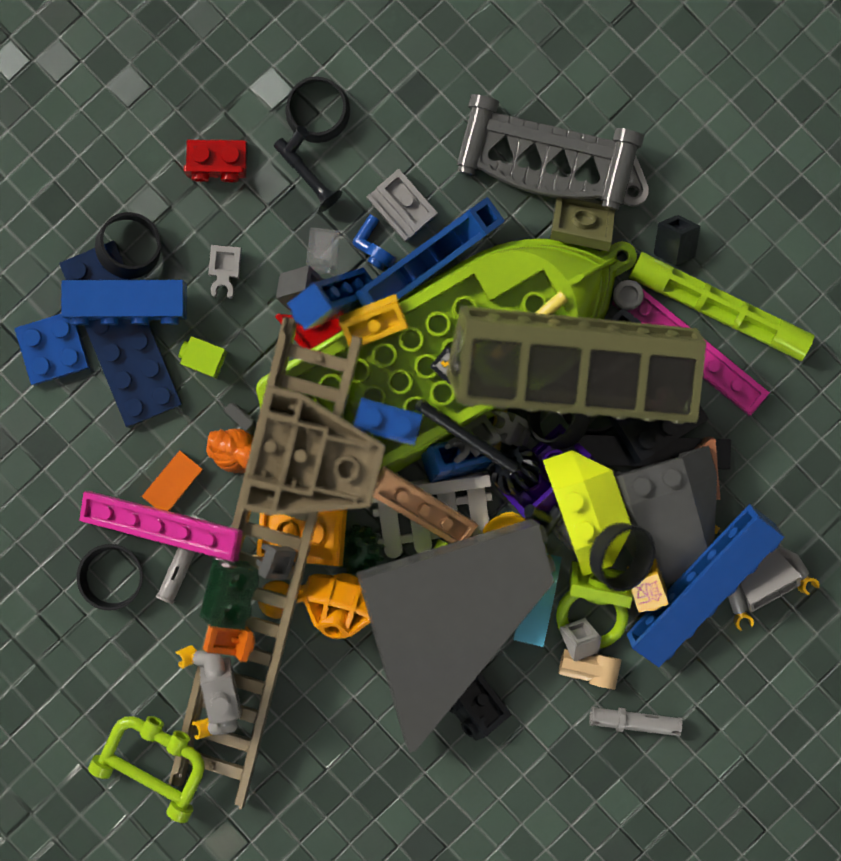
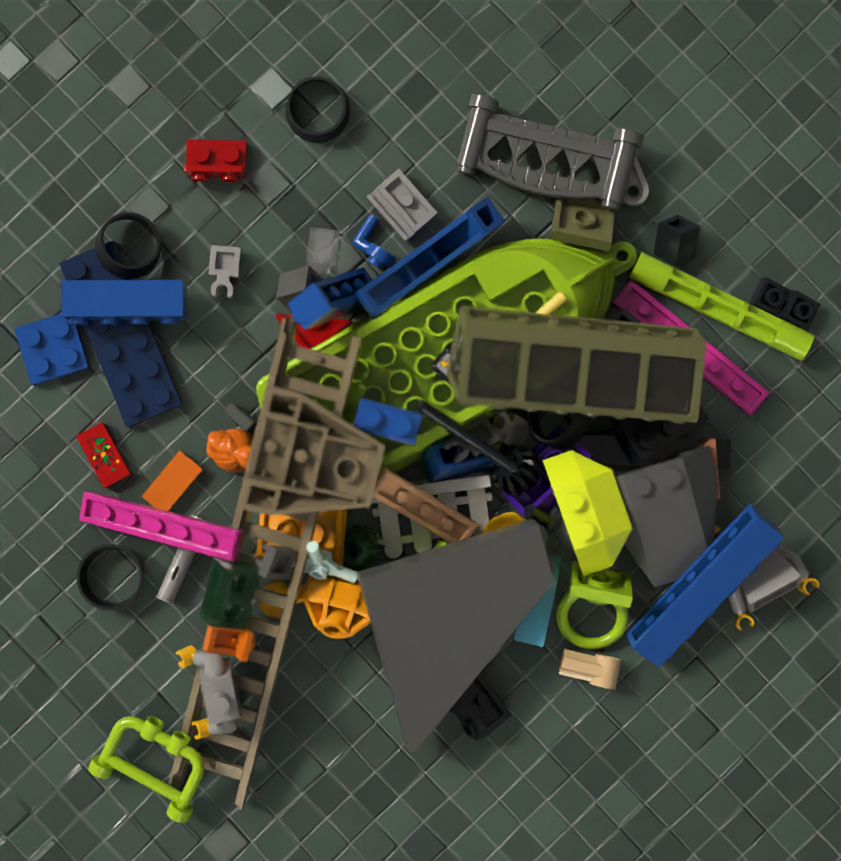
lime brick [178,336,228,379] -> none
black piece [274,126,343,212] -> none
yellow slope [339,294,409,347] -> none
light grey slope [559,618,601,661] -> none
black tyre [589,523,655,592] -> none
light grey pin [589,706,682,737] -> none
light grey tile [613,280,644,311] -> none
yellow brick [627,559,668,613] -> none
none -> red tile [76,422,132,489]
none -> light aqua piece [292,541,358,584]
none -> black slope [750,277,821,331]

